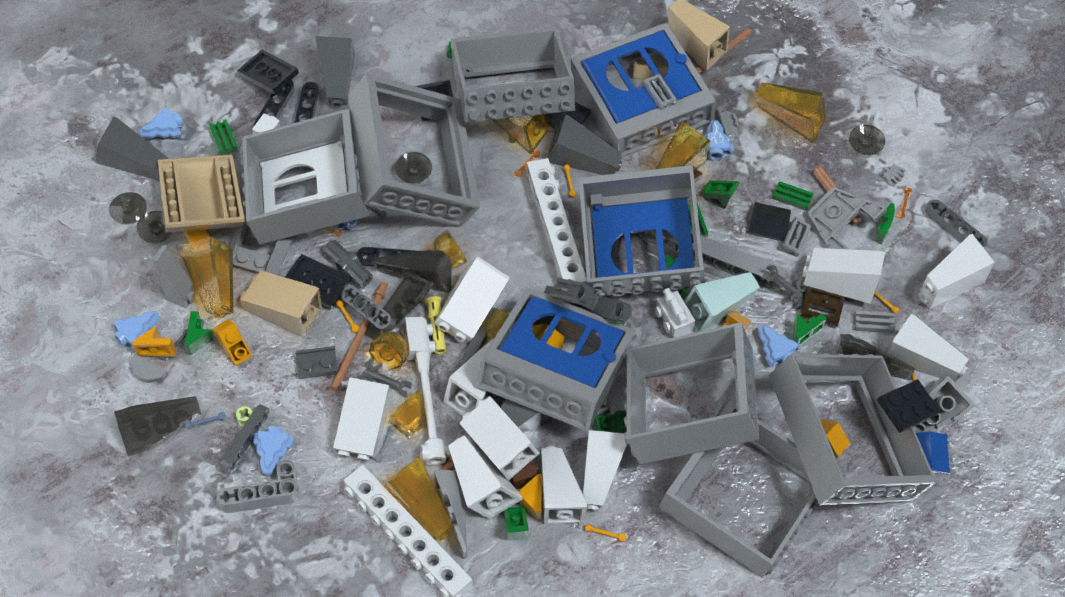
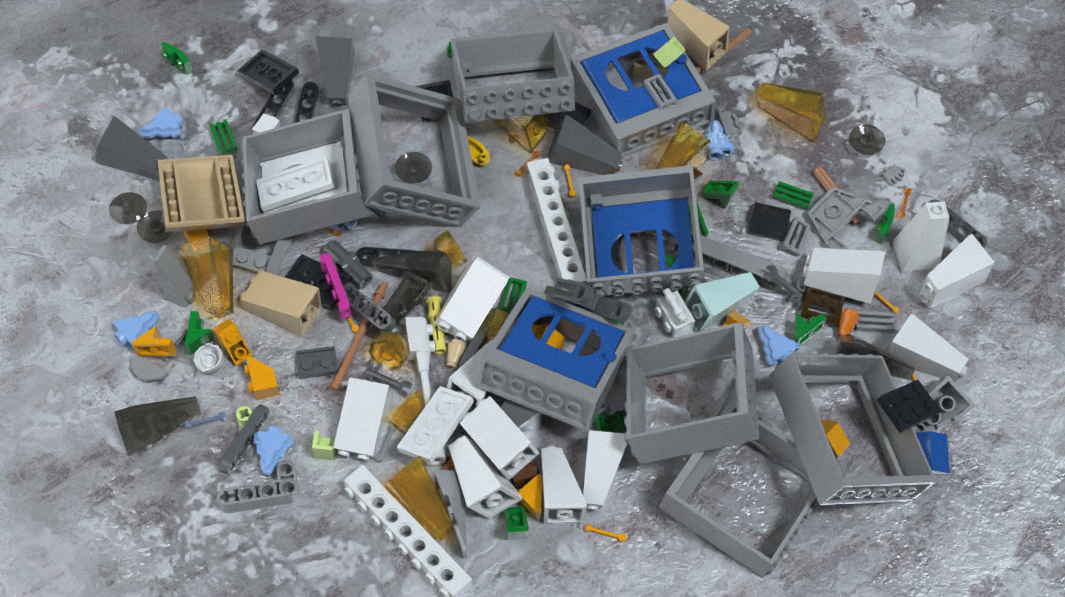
none -> green slope [161,42,193,74]
none -> white hair [194,343,224,373]
none -> light orange slope [244,356,279,400]
none -> white plate [256,156,335,212]
none -> yellowish green panel [312,430,336,460]
none -> dark pink plate [320,253,351,320]
none -> white plate [397,386,474,463]
none -> tan cone [446,339,467,370]
none -> yellow arm [467,136,490,165]
none -> green tile [499,277,527,314]
none -> yellowish green panel [653,36,685,68]
none -> orange cone [838,308,860,338]
none -> white slope [893,201,949,273]

